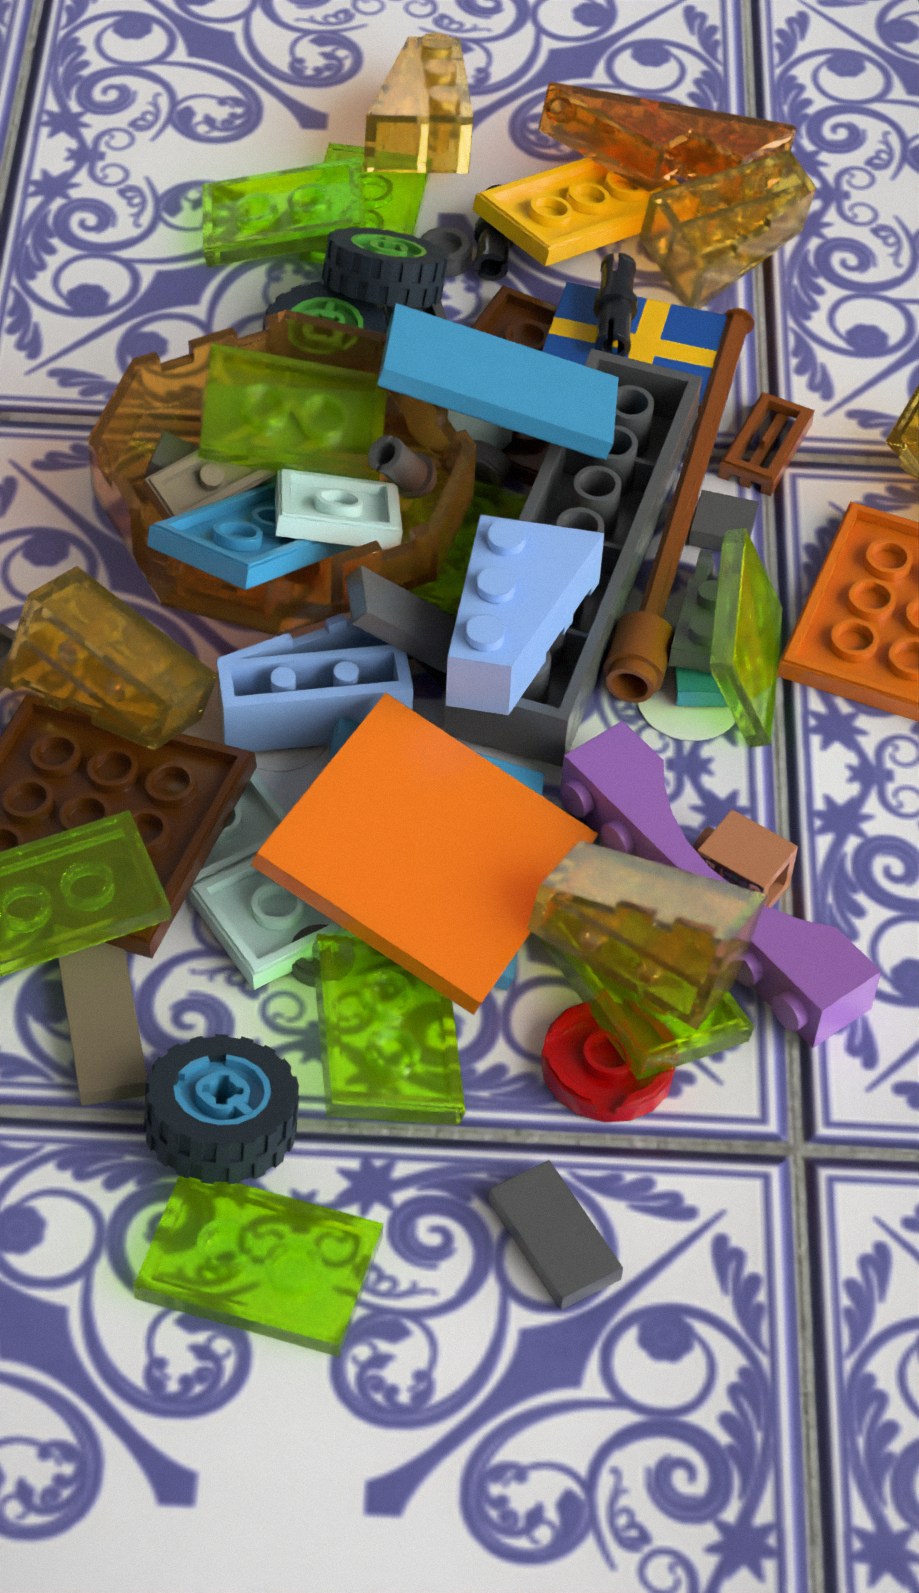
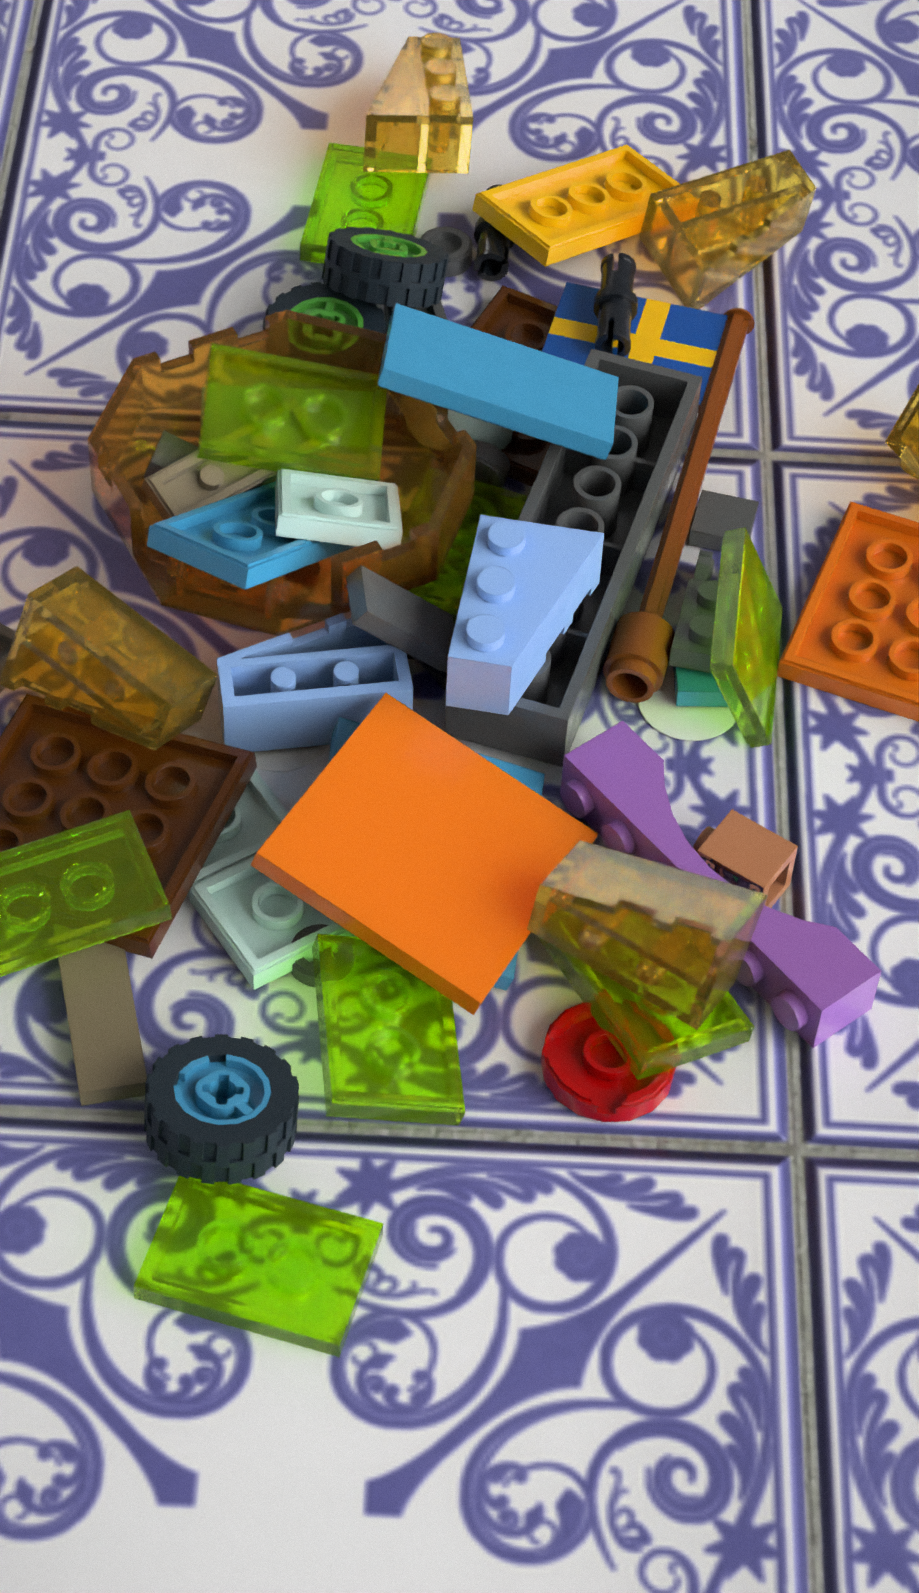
clear neon green tile [202,158,367,267] -> none
dark grey pin [368,435,437,499] -> none
dark grey tile [488,1160,623,1310] -> none
clear orange slope [538,82,797,204] -> none
dark orange tile [718,392,815,496] -> none

